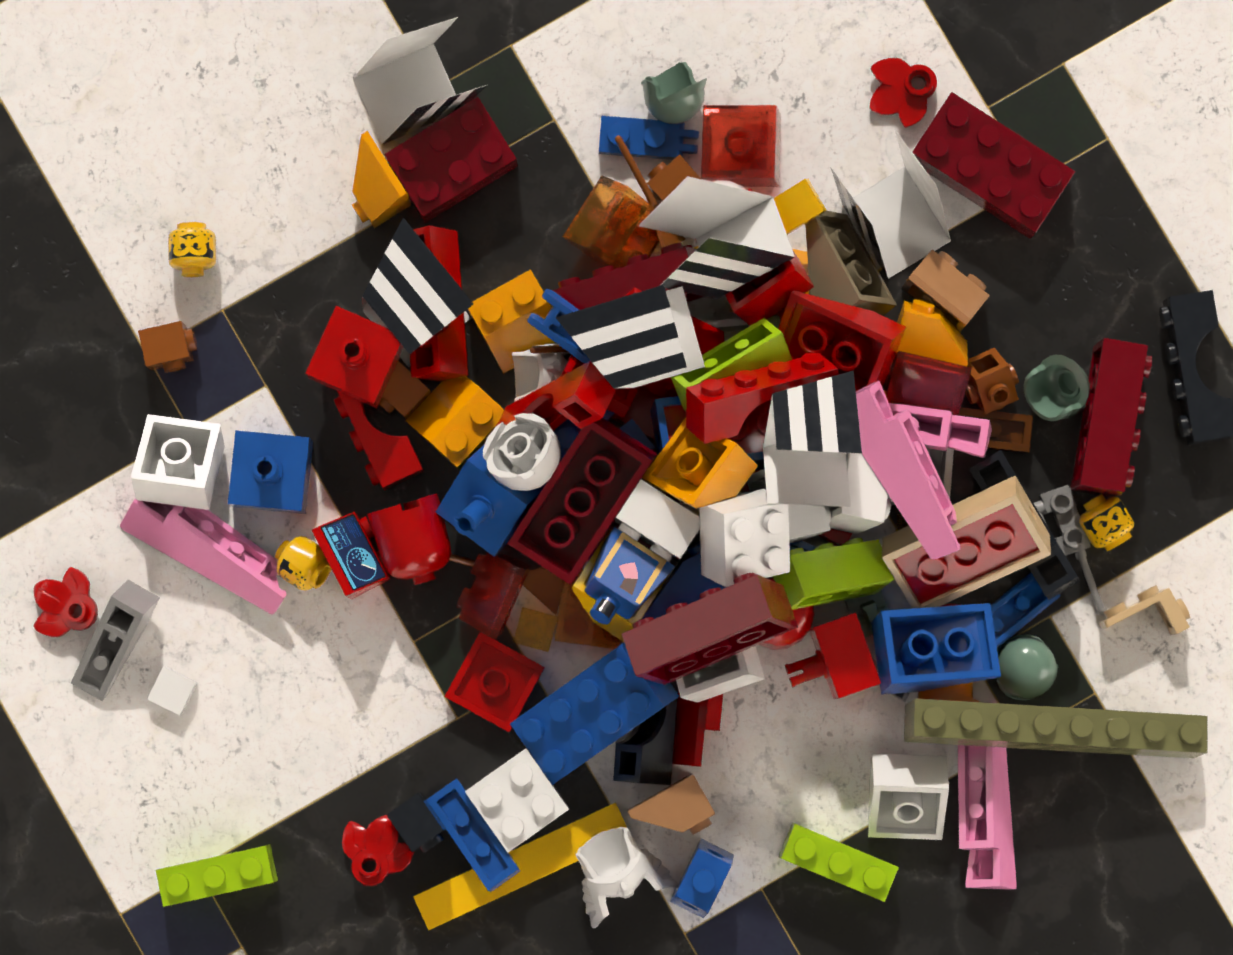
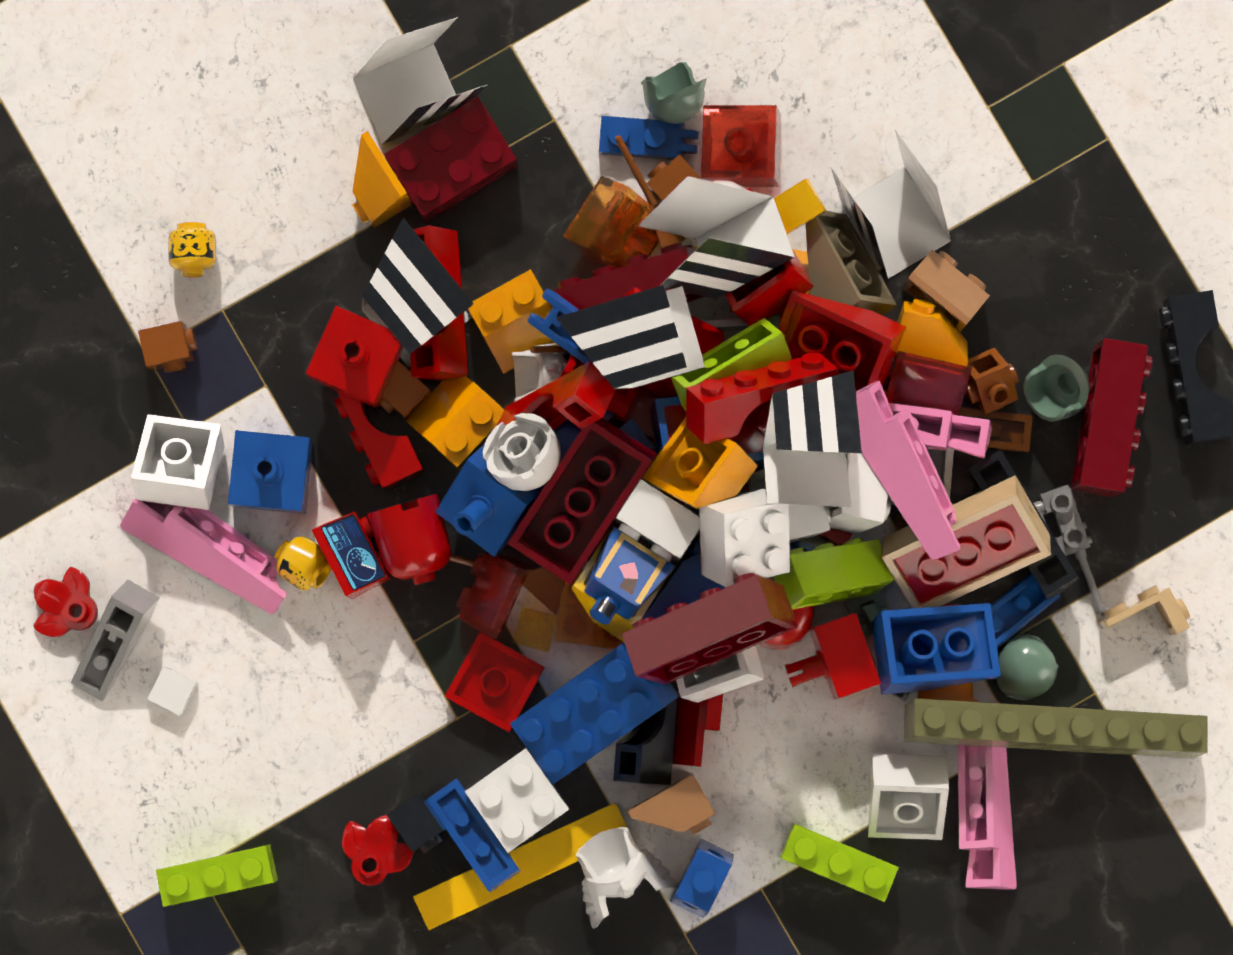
red plate [869,58,937,127] -> none
dark red brick [912,92,1076,239] -> none
yellow head [1079,494,1134,551] -> none

